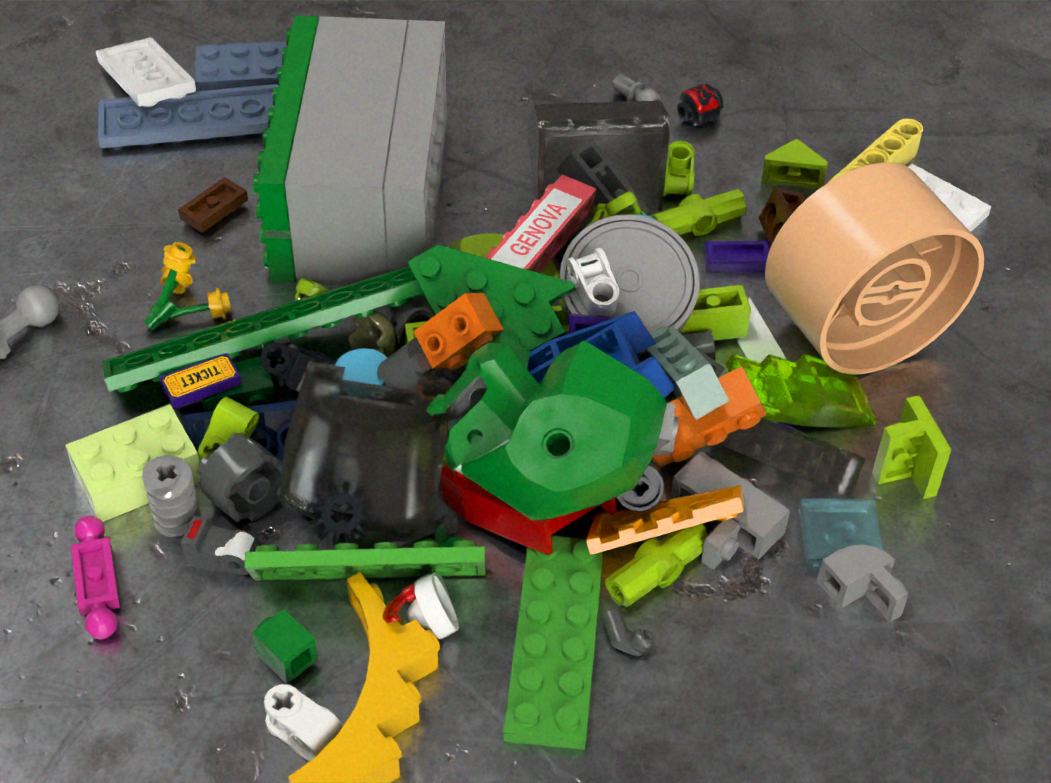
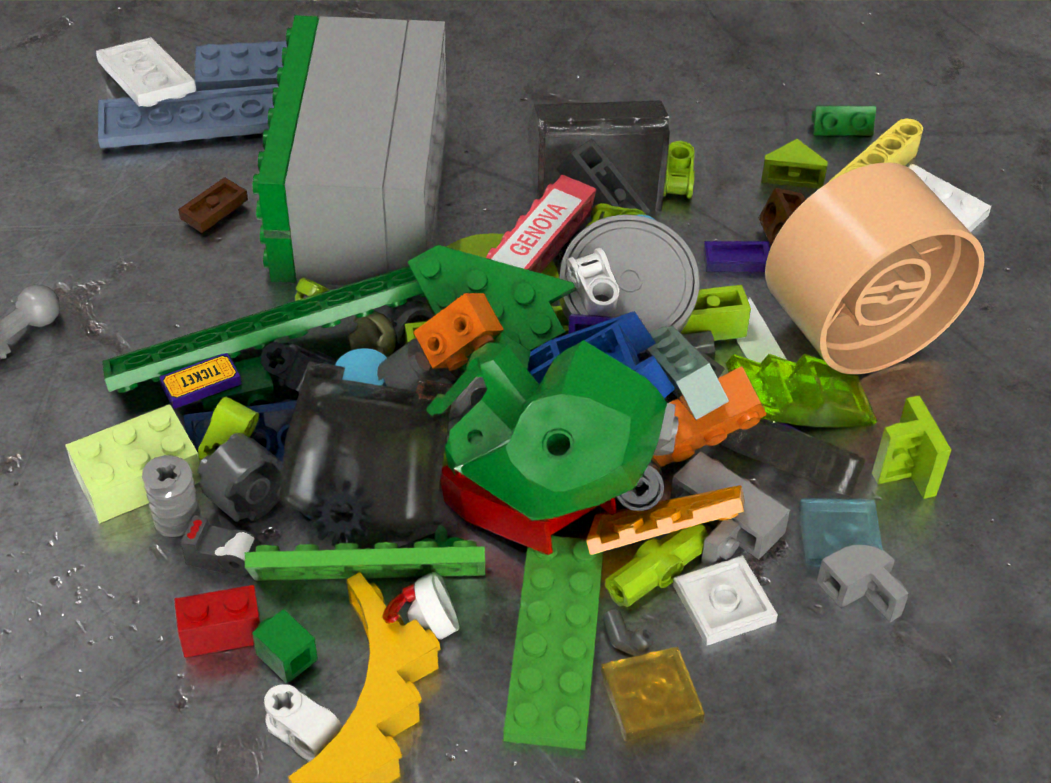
dark pink plate [71,515,120,639] -> none
plant [143,242,232,331] -> none
lime tile [604,191,641,217] -> none
light grey axle [611,74,660,112] -> none
lime piece [650,189,747,236] -> none
black head [677,84,724,127] -> none
none -> red brick [174,585,261,658]
none -> clear yellow plate [601,646,705,741]
none -> white tile [673,555,778,646]
none -> green hinge [811,105,876,136]

